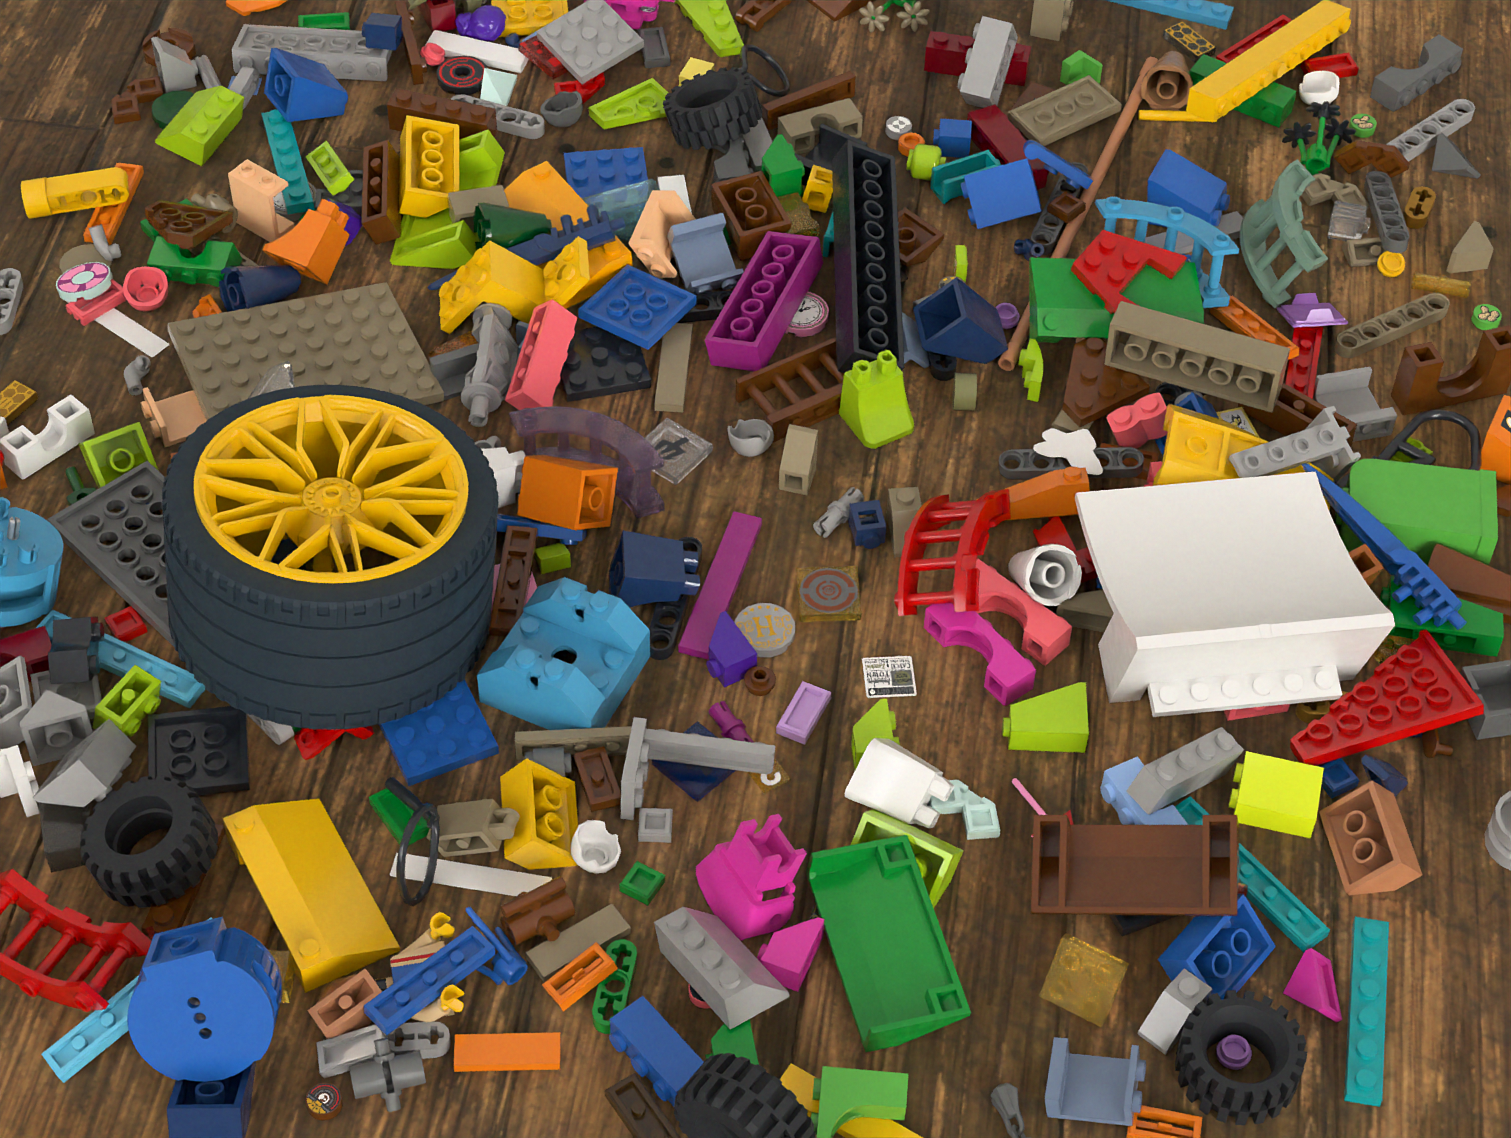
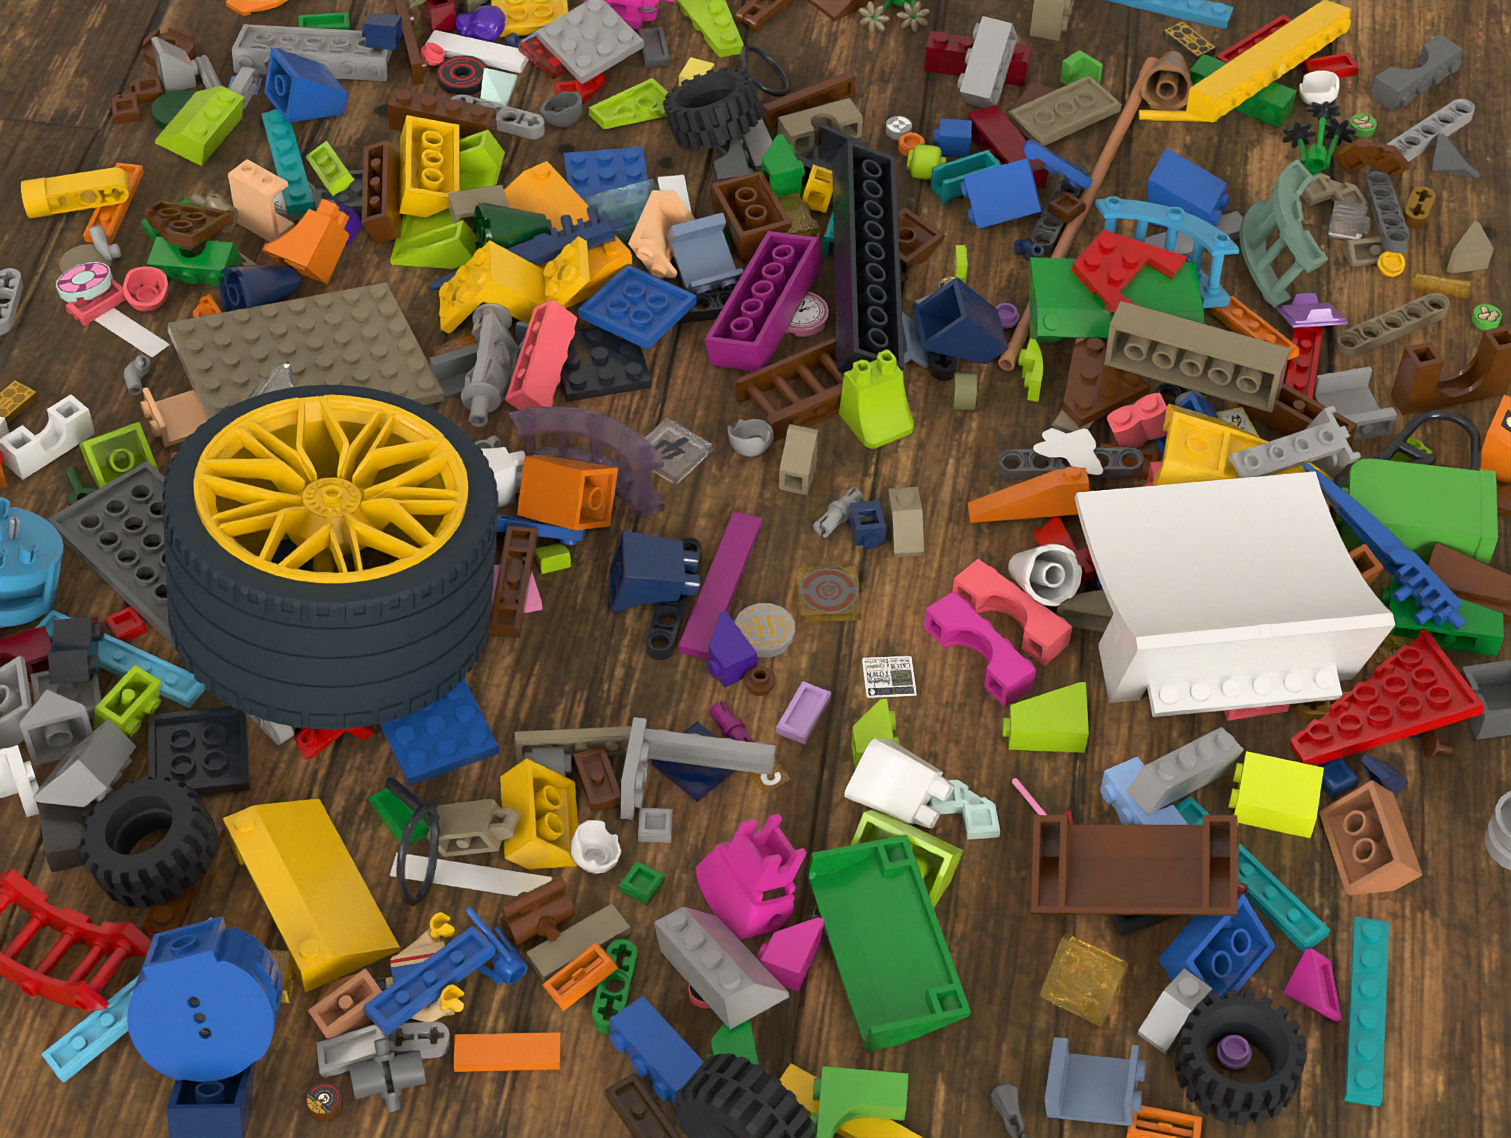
dark azure piece [477,577,650,730] -> none
dark tan tile [654,323,693,412] -> none
red fence [894,489,1011,616] -> none

